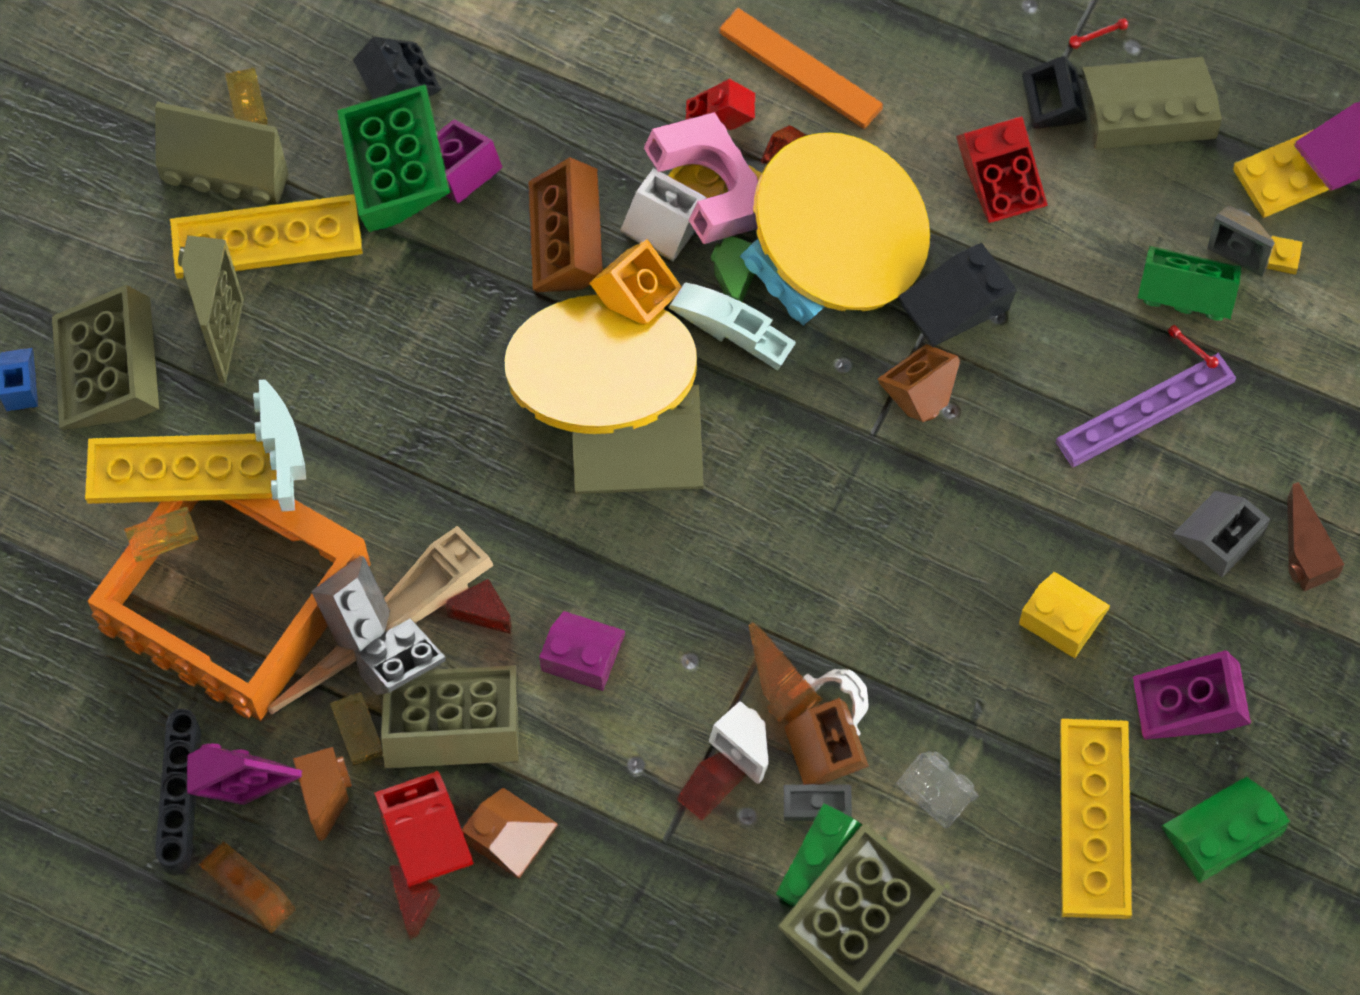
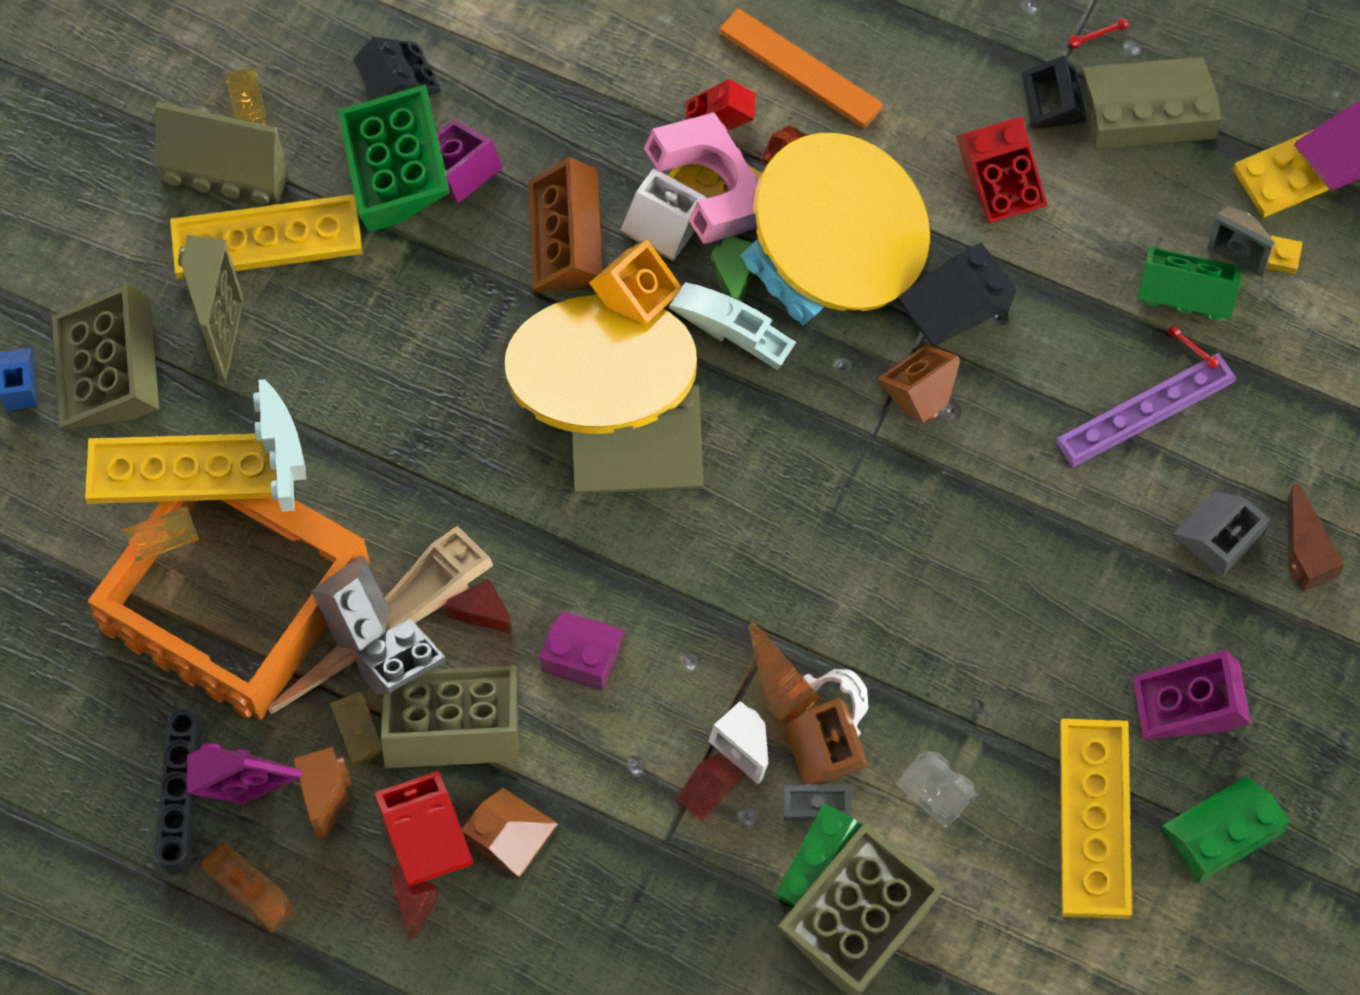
yellow slope [1019,572,1110,658] -> none

